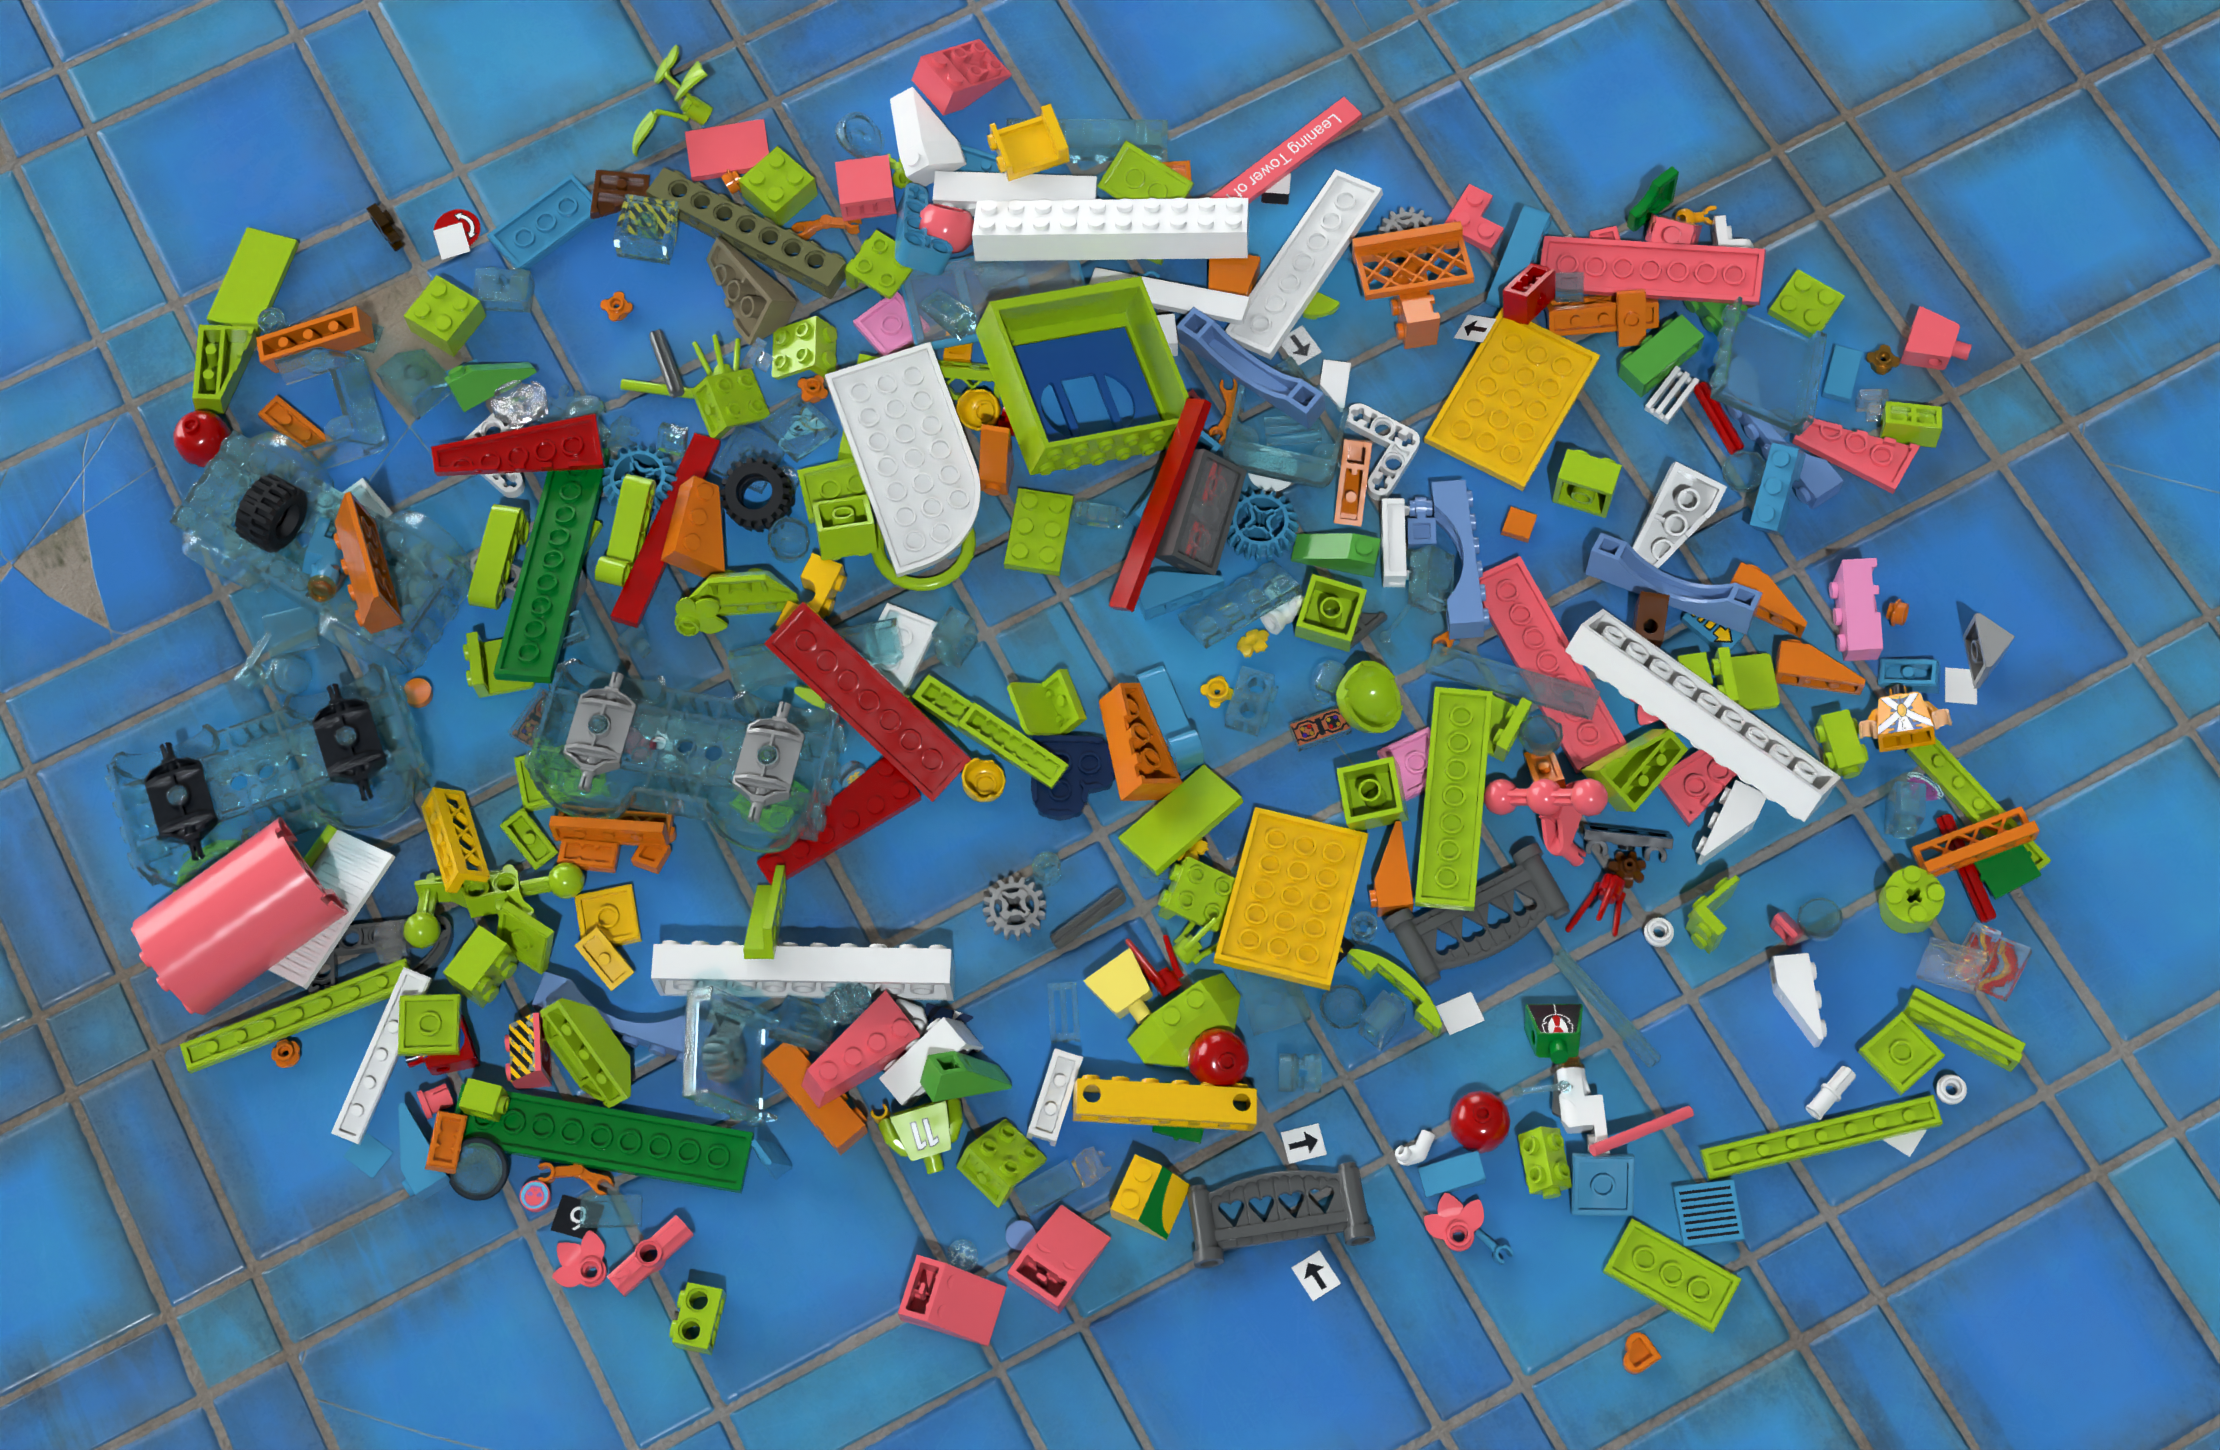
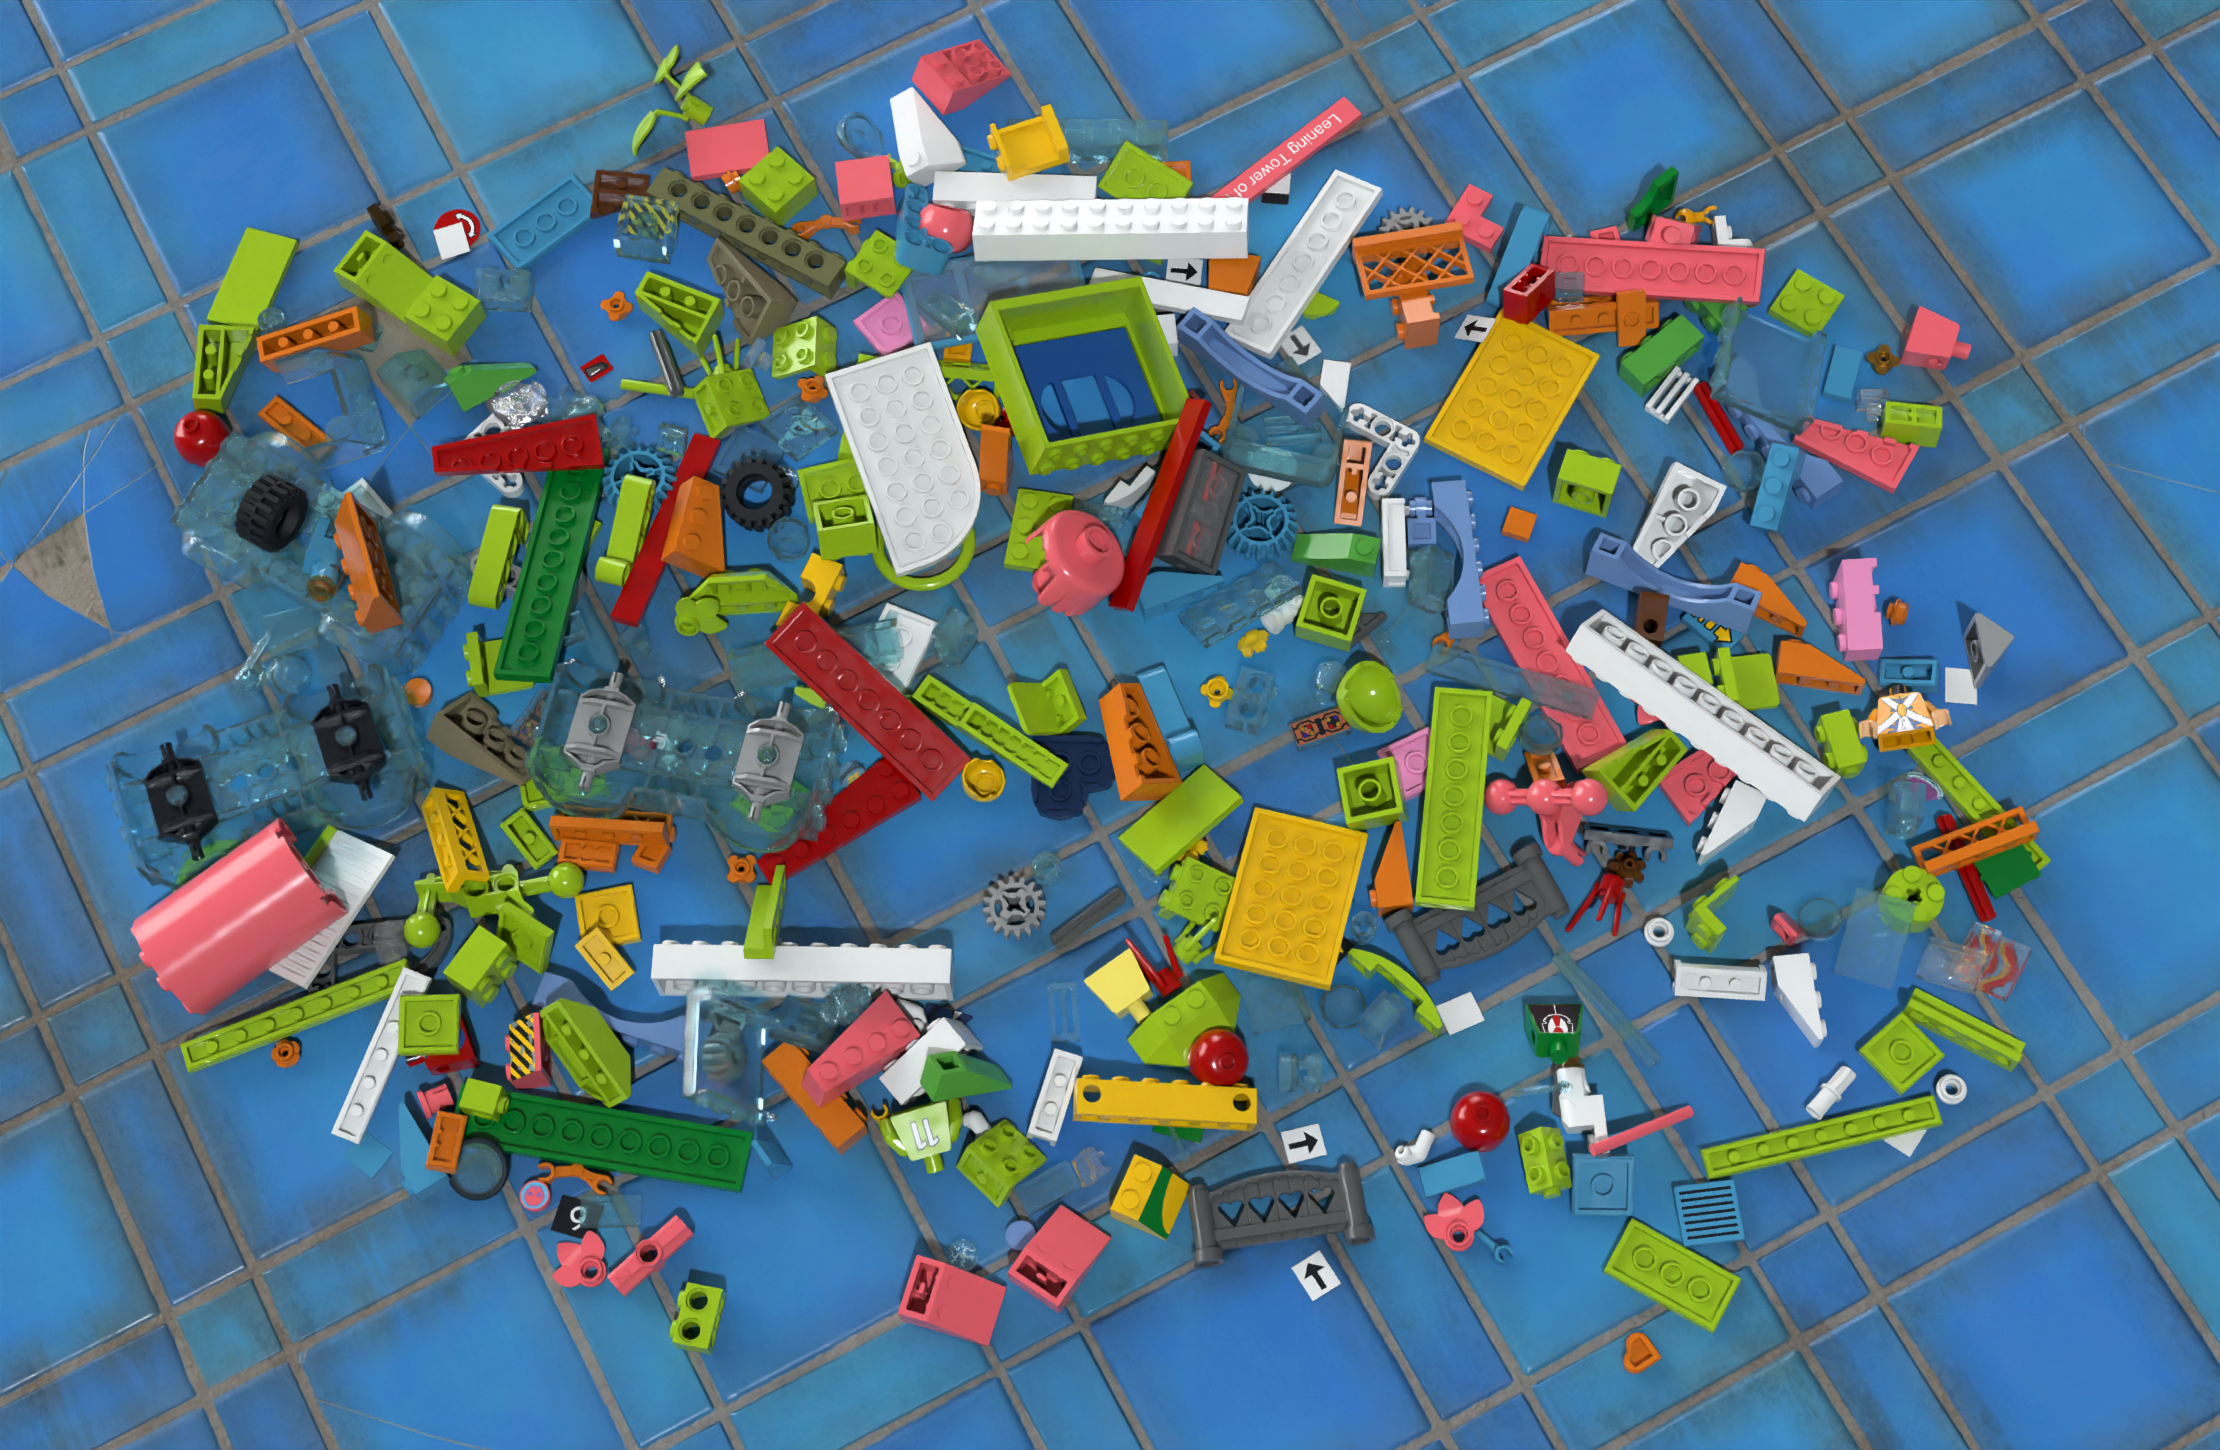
none -> lime slope [333,230,434,324]
none -> dark tan wedge [426,691,540,787]
none -> sticker [580,354,613,383]
none -> lime wedge [635,271,725,359]
none -> orange plate [727,855,756,884]
none -> white arm [963,1110,992,1140]
none -> coral piece [1025,510,1125,617]
none -> white slope [1104,466,1156,516]
none -> white sticker [1165,259,1203,286]
none -> clear light blue hinge [1167,1126,1190,1163]
none -> white container [1672,960,1767,1001]
none -> clear light blue tile [1833,887,1917,990]

